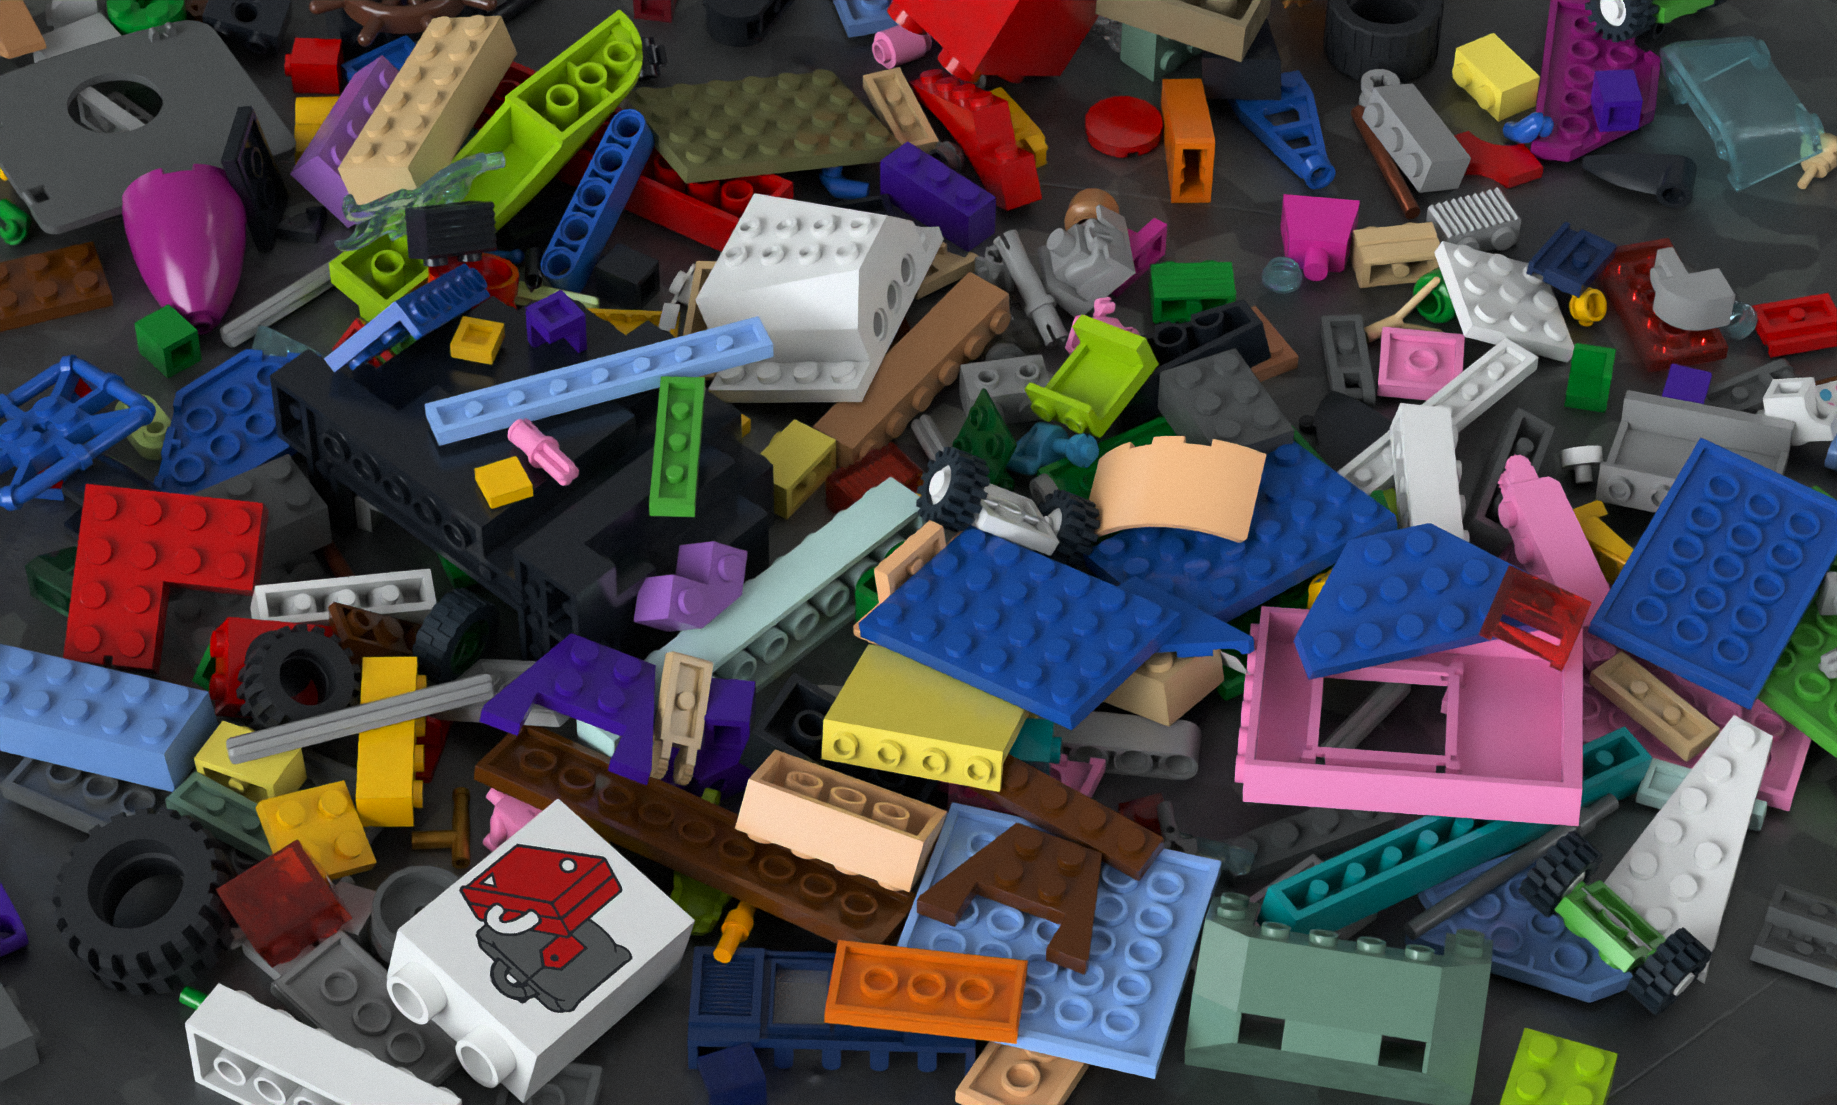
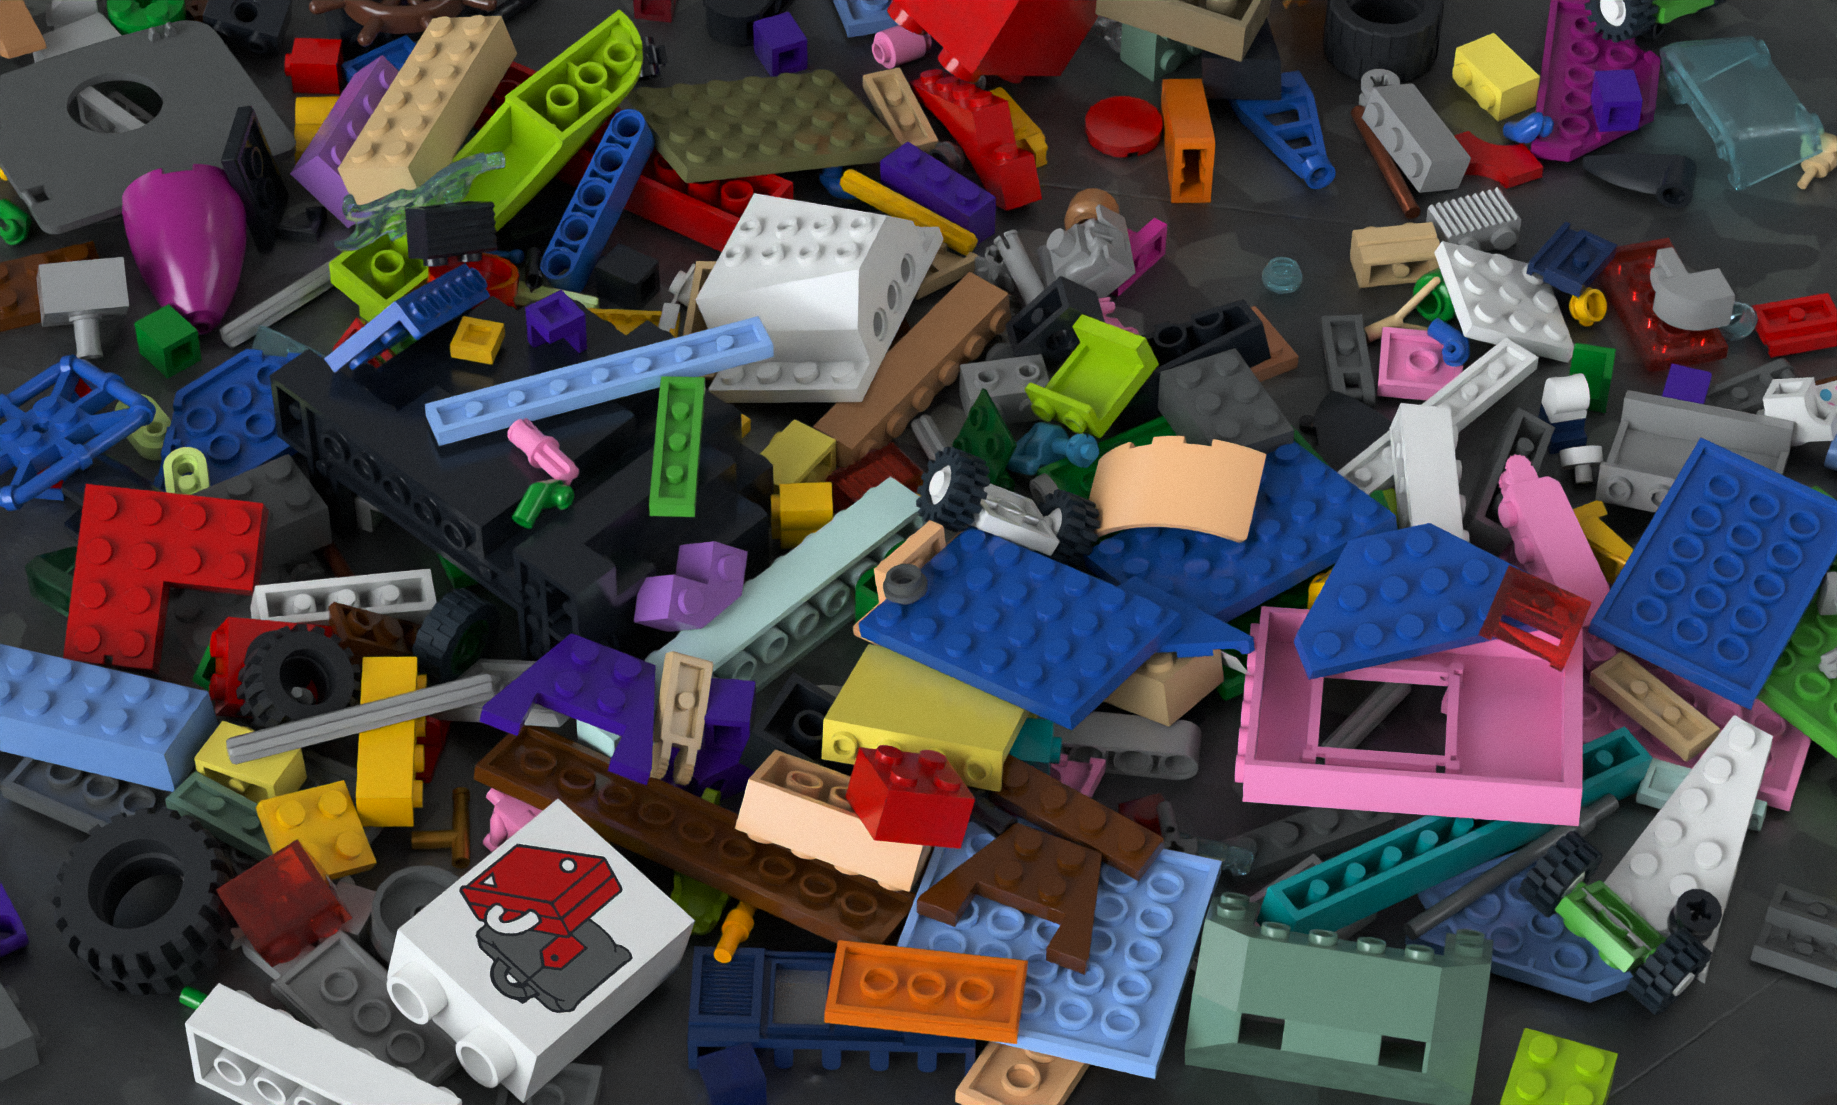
yellow tile [474,456,533,509] -> none
green brick [1148,260,1236,324] -> none
dark pink torso [1280,194,1360,281] -> none
none -> light grey brick [36,257,129,360]
none -> yellowish green plate [163,447,211,495]
none -> dark grey hand [291,687,317,705]
none -> green arm [512,479,574,528]
none -> dark purple brick [753,12,808,77]
none -> yellow brick [771,482,833,549]
none -> yellow axle [839,169,978,256]
none -> red brick [845,745,975,849]
none -> dark grey plate [883,564,928,605]
none -> black pin [968,788,1018,839]
none -> black brick [1005,276,1105,372]
none -> blue arm [1427,318,1470,367]
none -> white leg [1538,373,1590,454]
none -> black wheel [1667,889,1722,944]

